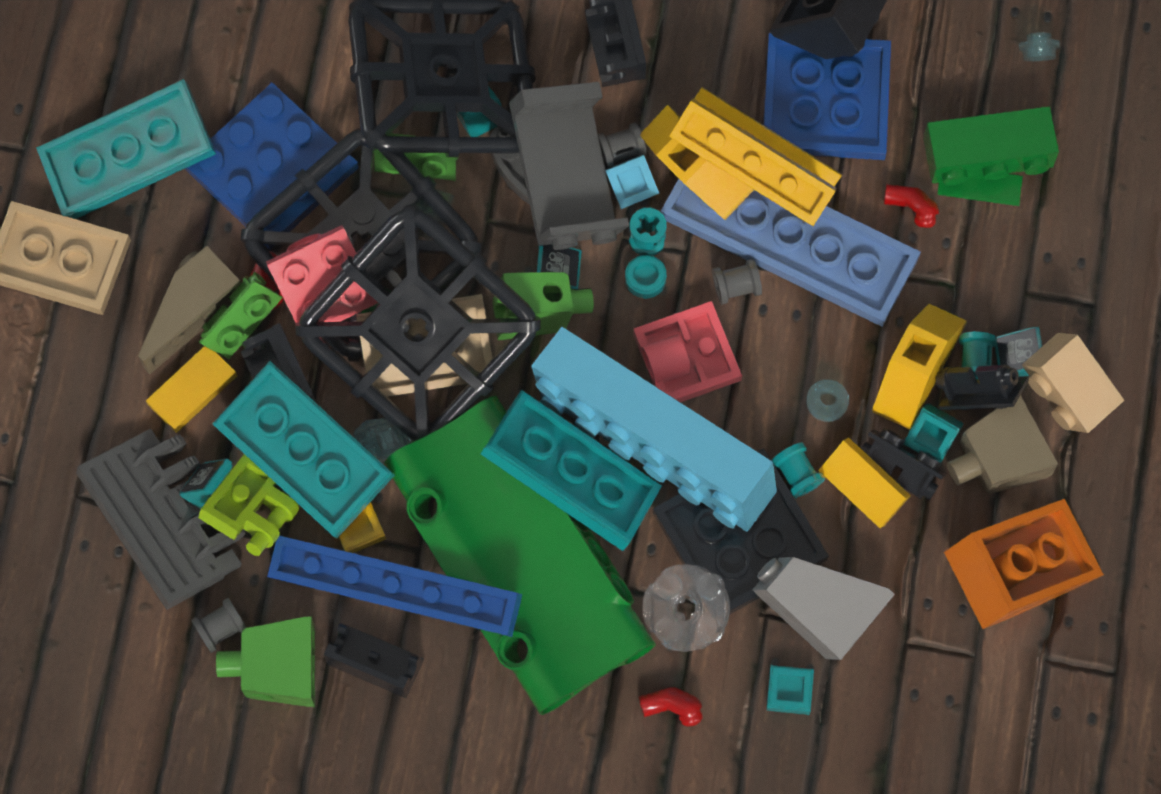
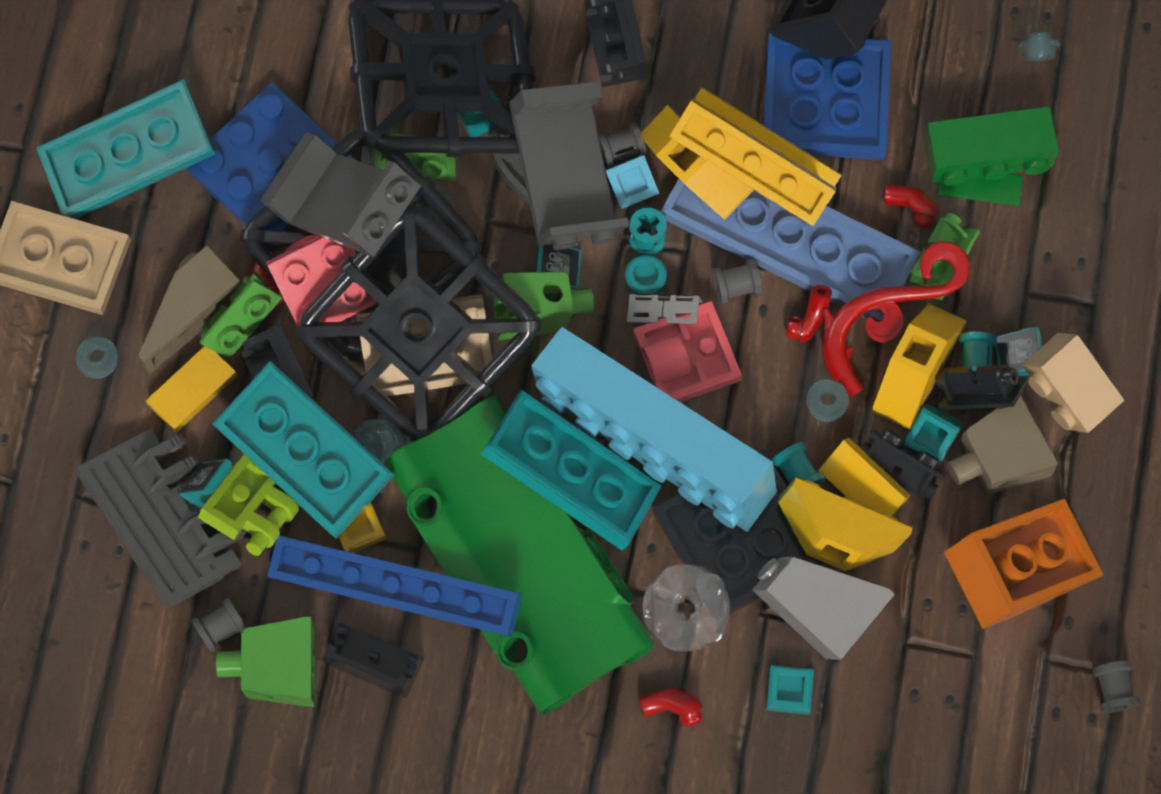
none -> clear light blue plate [76,337,119,379]
none -> dark grey panel [260,132,421,257]
none -> light grey piece [627,294,703,324]
none -> yellow slope [778,477,913,572]
none -> red arm [786,285,832,343]
none -> red plant [822,241,970,398]
none -> bright green hinge [908,213,980,300]
none -> dark grey bush [1092,661,1140,713]

